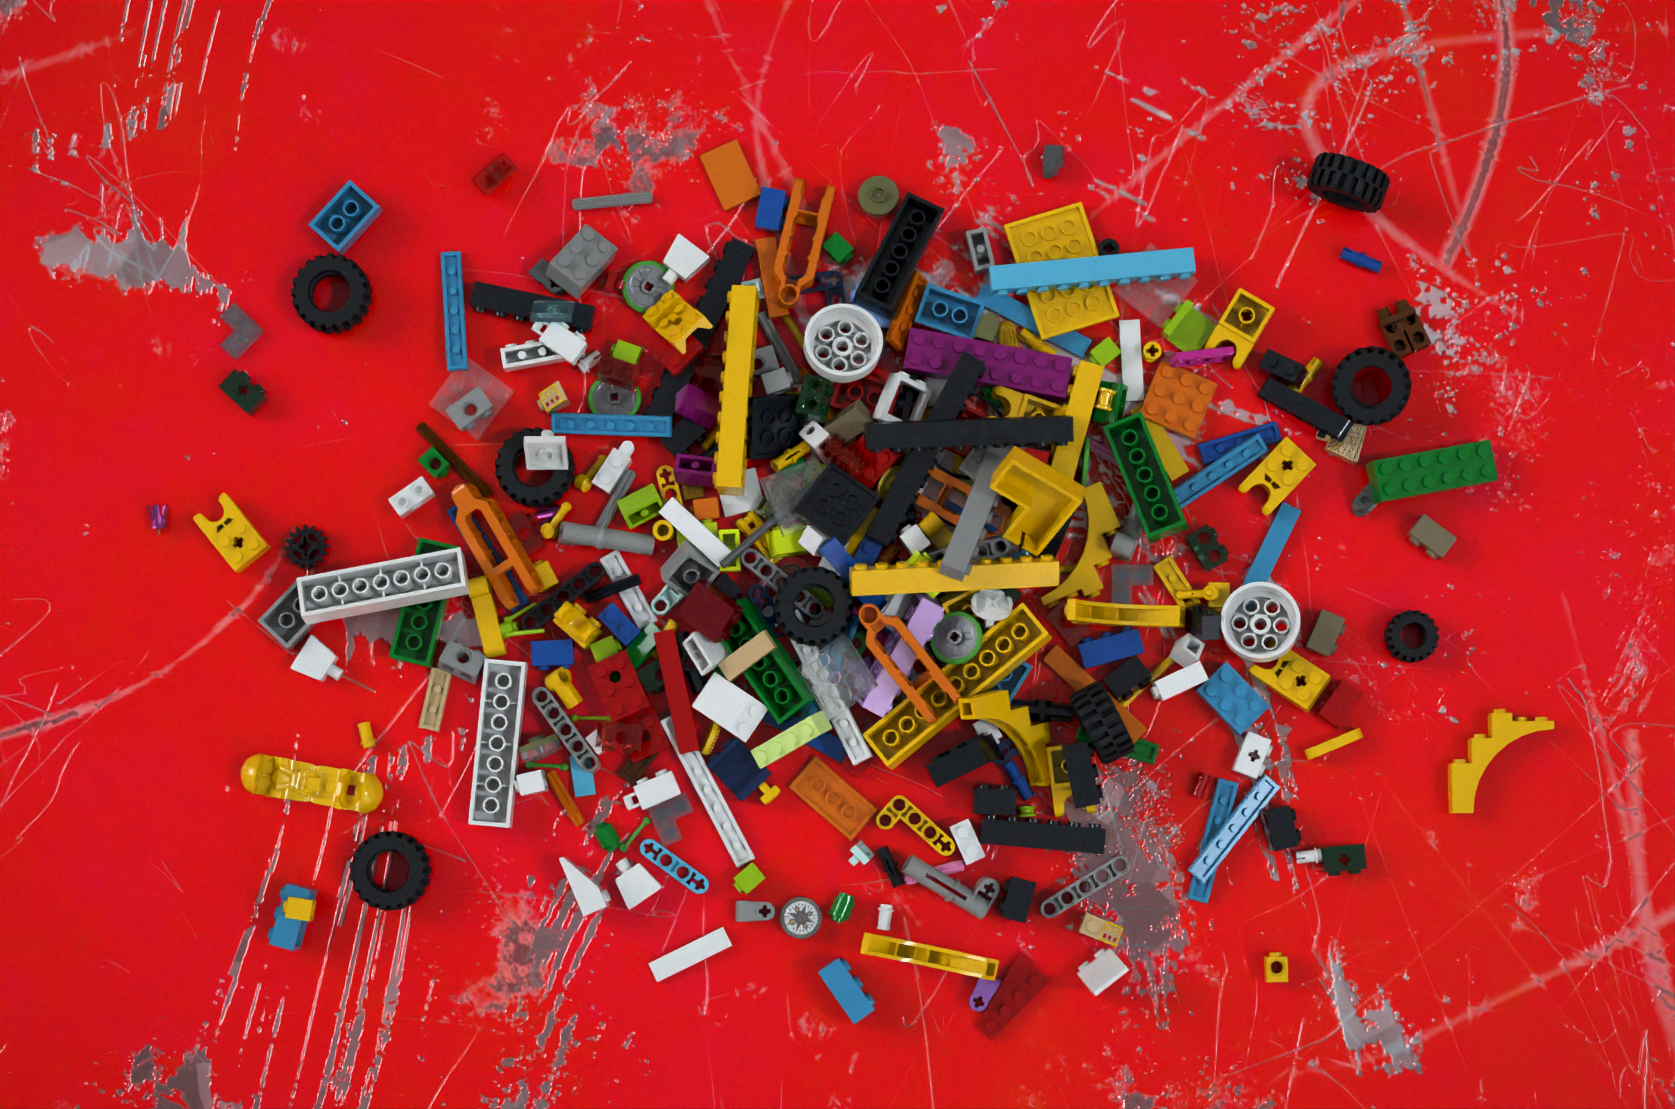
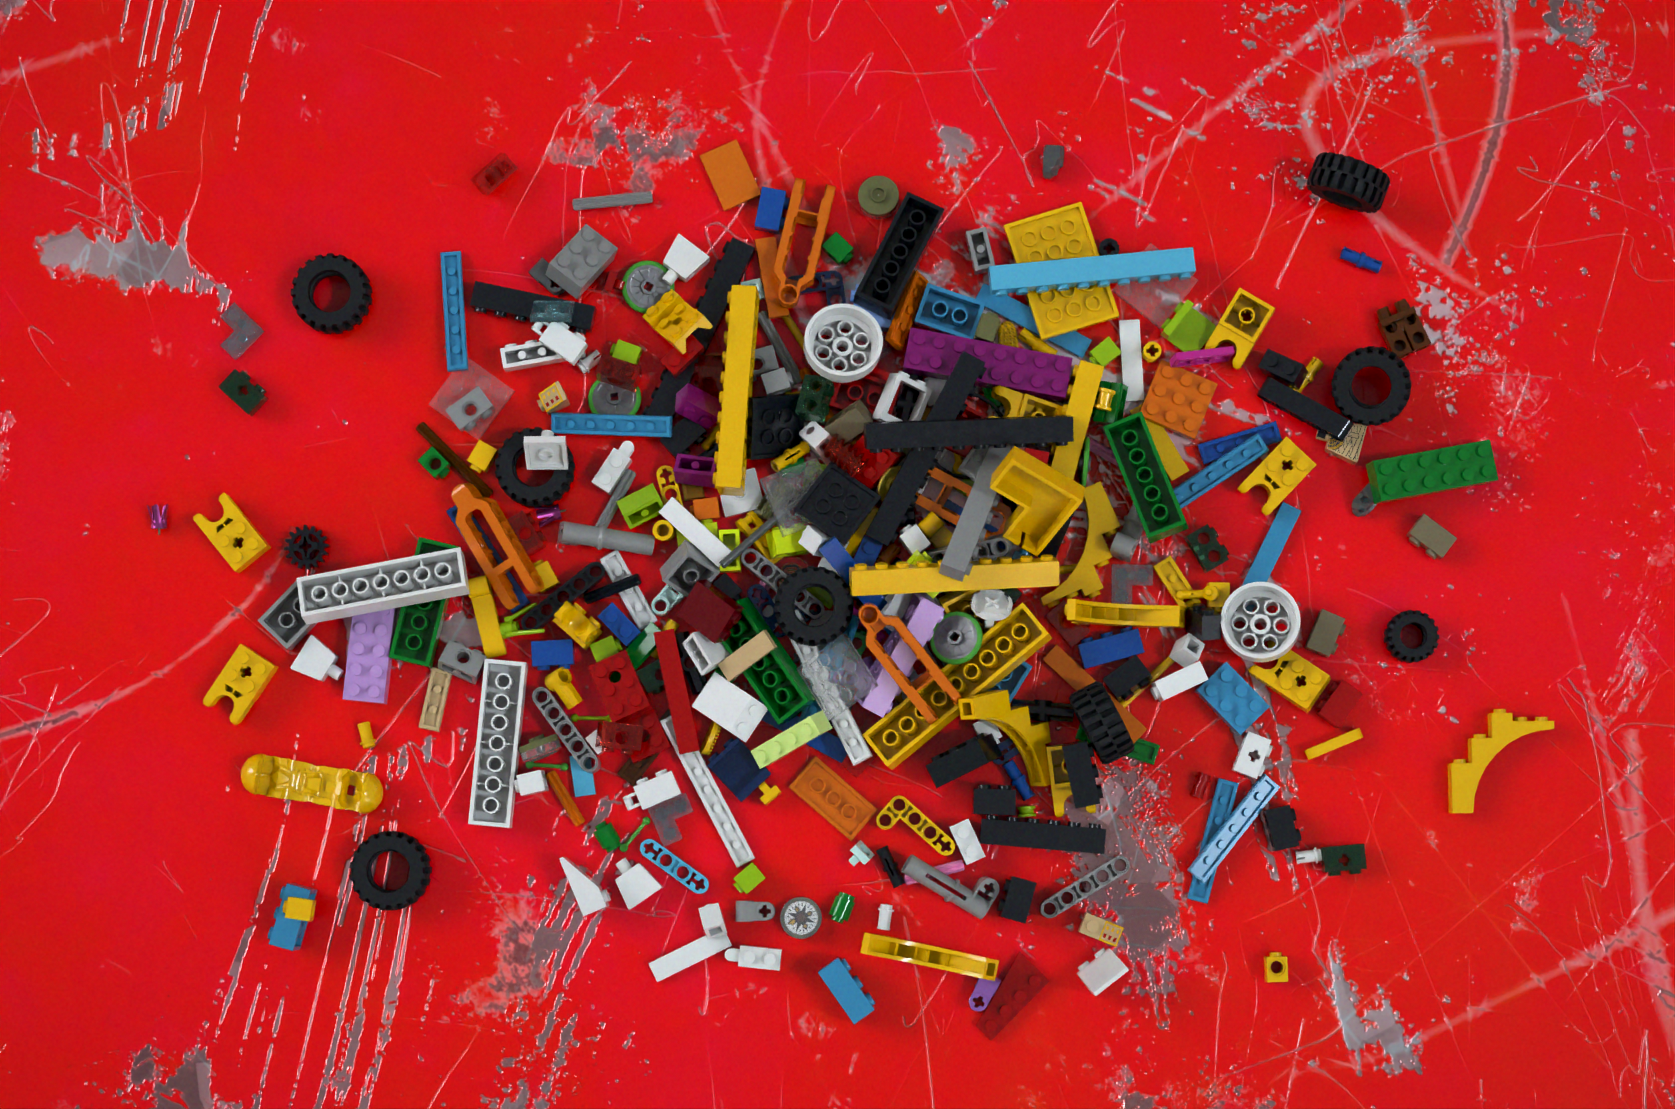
dark azure brick [308,180,383,255] -> none
white brick [388,476,436,518] -> none
yellow piece [540,501,571,538] -> none
yellow piece [574,455,607,492] -> none
none -> yellow brick [203,643,279,726]
none -> lavender brick [342,608,398,704]
none -> yellow brick [467,439,498,473]
none -> white brick [698,903,727,939]
none -> white brick [725,945,782,971]

